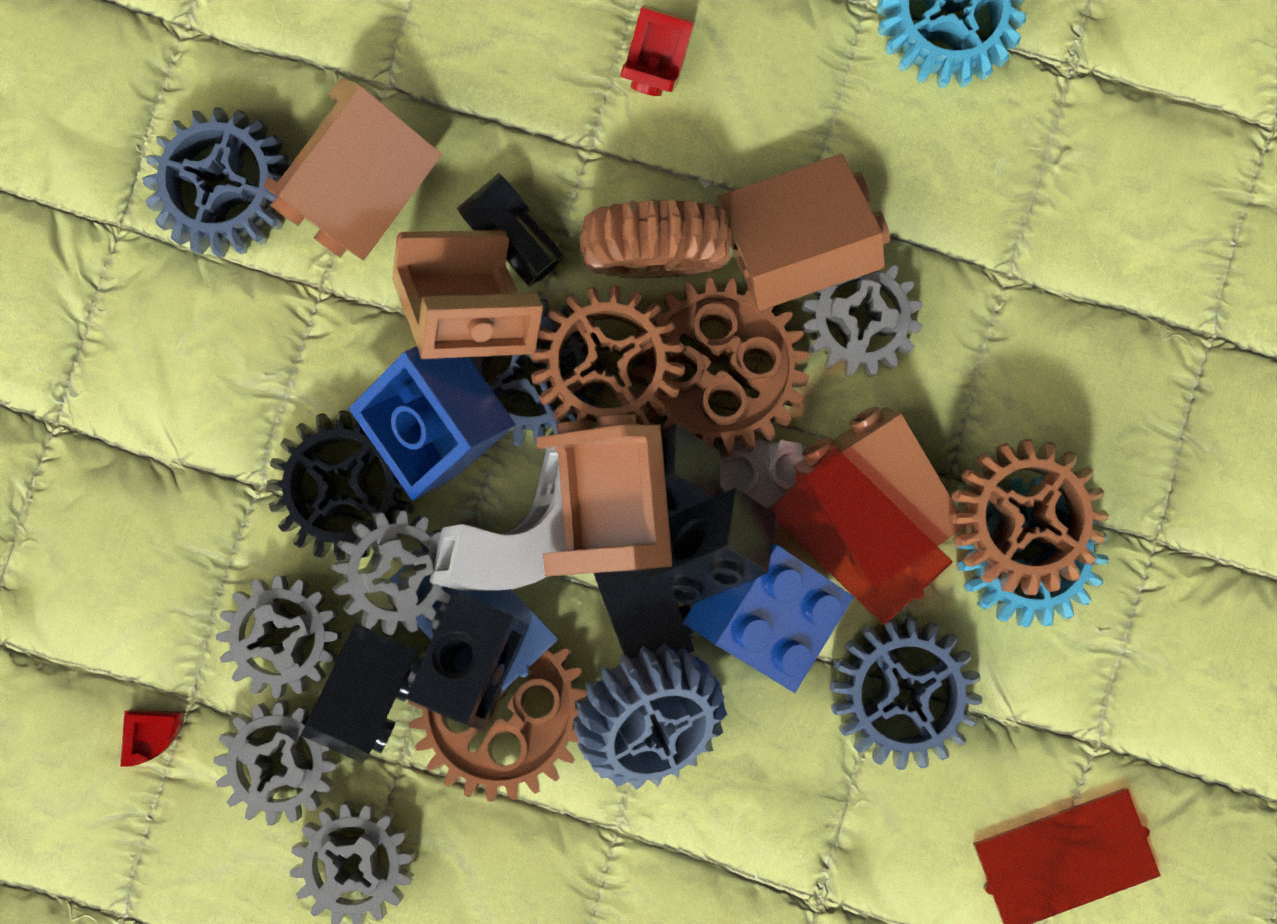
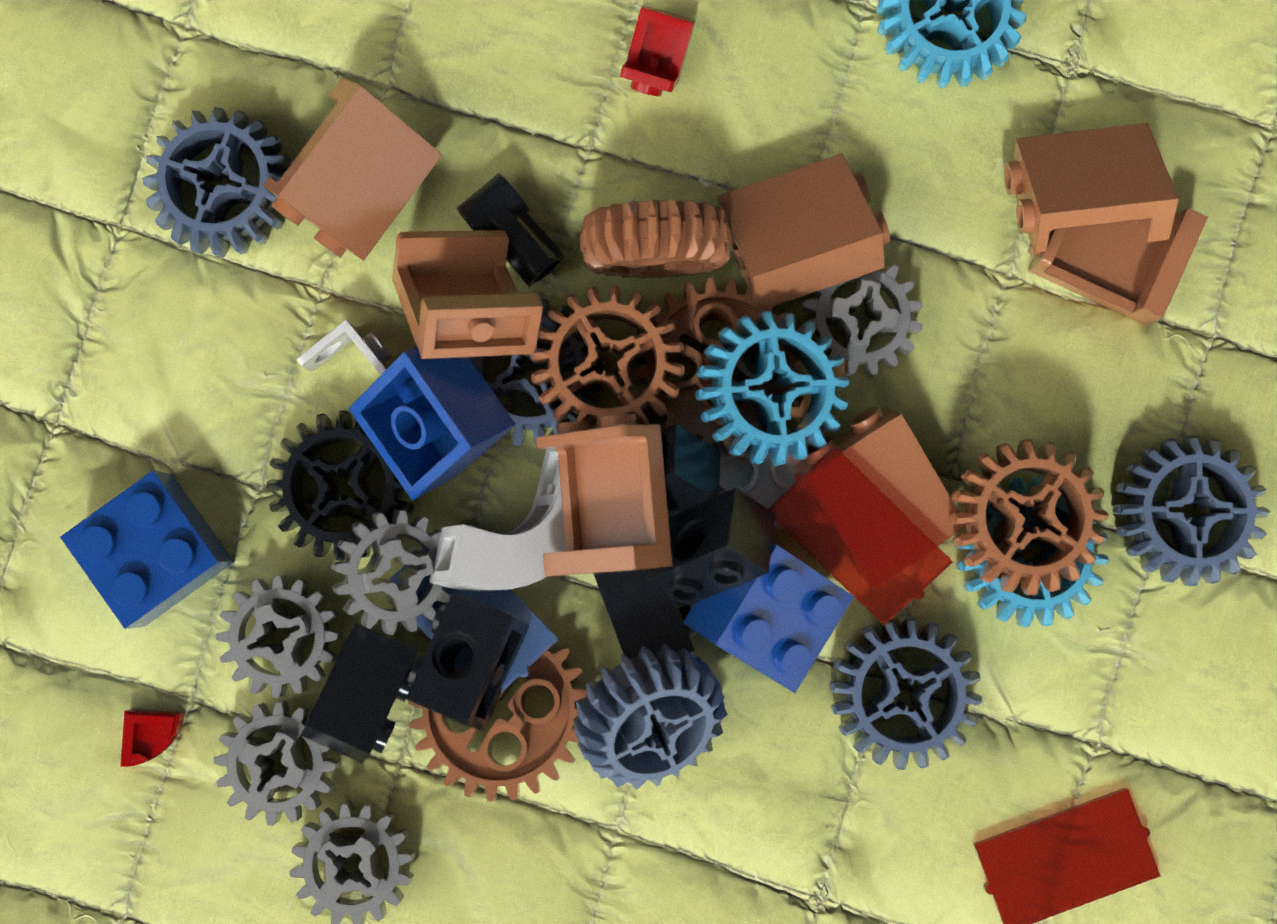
none -> blue brick [60,470,234,629]
none -> white bracket [297,320,392,376]
none -> medium azure gear [695,311,850,466]
none -> nougat panel [1004,123,1179,253]
none -> nougat panel [1027,208,1208,325]
none -> sand blue gear [1112,436,1270,586]

